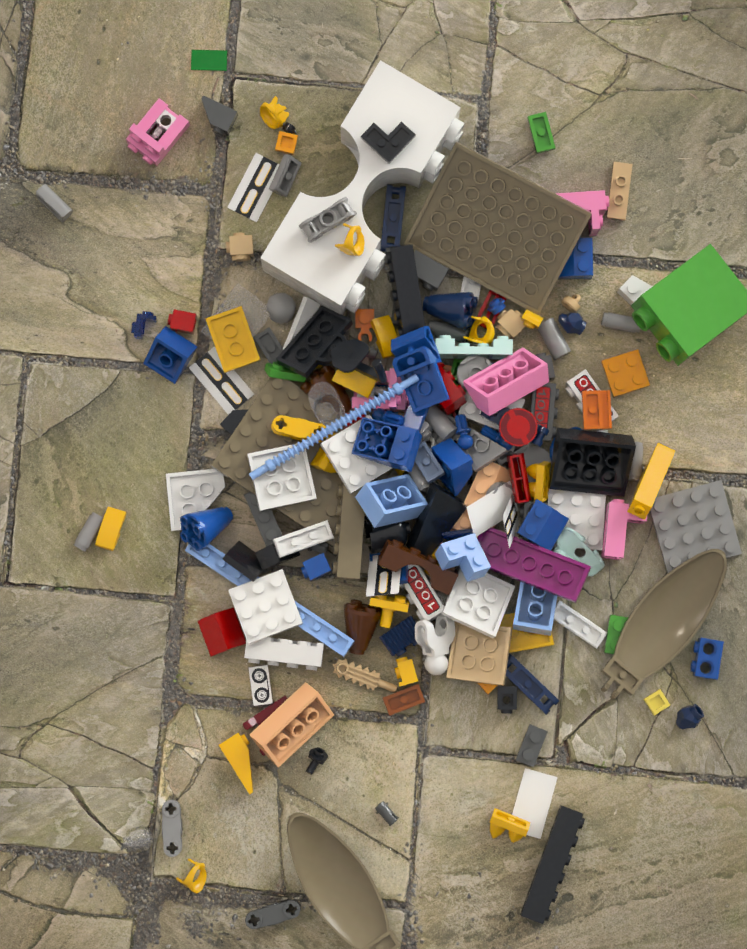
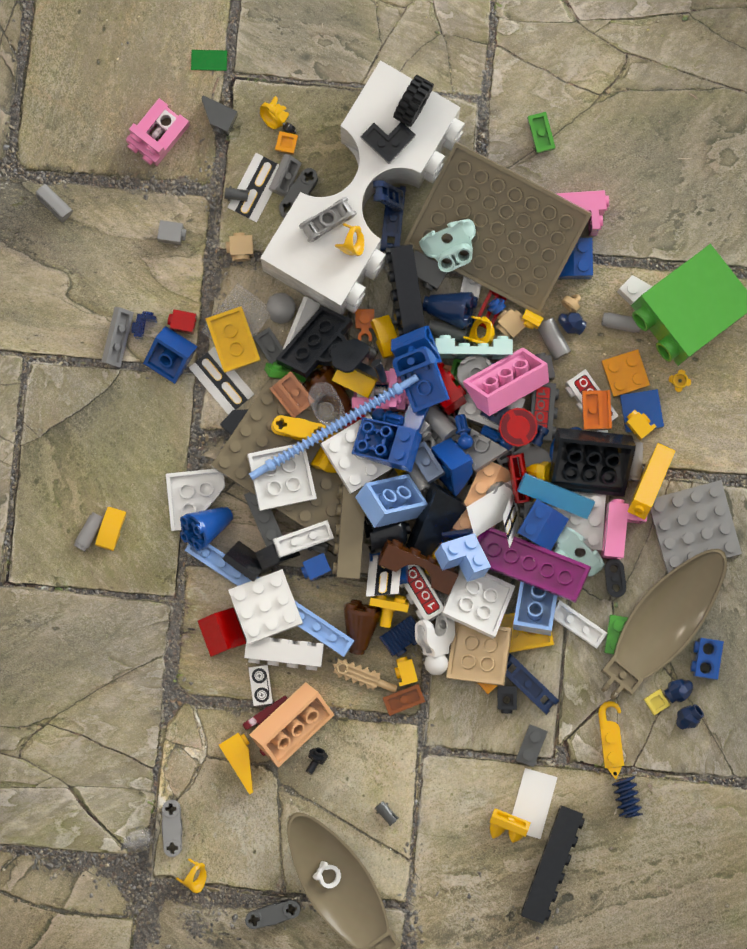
tan plate [606,162,633,221] -> none
none -> light grey plate [101,307,134,368]
none -> light grey brick [157,220,187,245]
none -> dark grey pin [224,186,249,202]
none -> nougat plate [269,371,315,418]
none -> dark grey piece [279,168,318,218]
none -> white piece [312,861,341,888]
none -> dark blue plate [373,180,404,211]
none -> black tyre [393,75,434,127]
none -> light aqua piece [419,219,476,272]
none -> dark azure tile [517,473,595,519]
none -> yellow plate [598,701,624,779]
none -> black plate [604,559,626,598]
none -> dark blue piece [612,776,643,818]
none -> blue tile [620,389,664,433]
none -> yellow brick [625,410,657,440]
none -> dark blue rock [664,679,693,703]
none -> yellow plate [669,369,691,392]

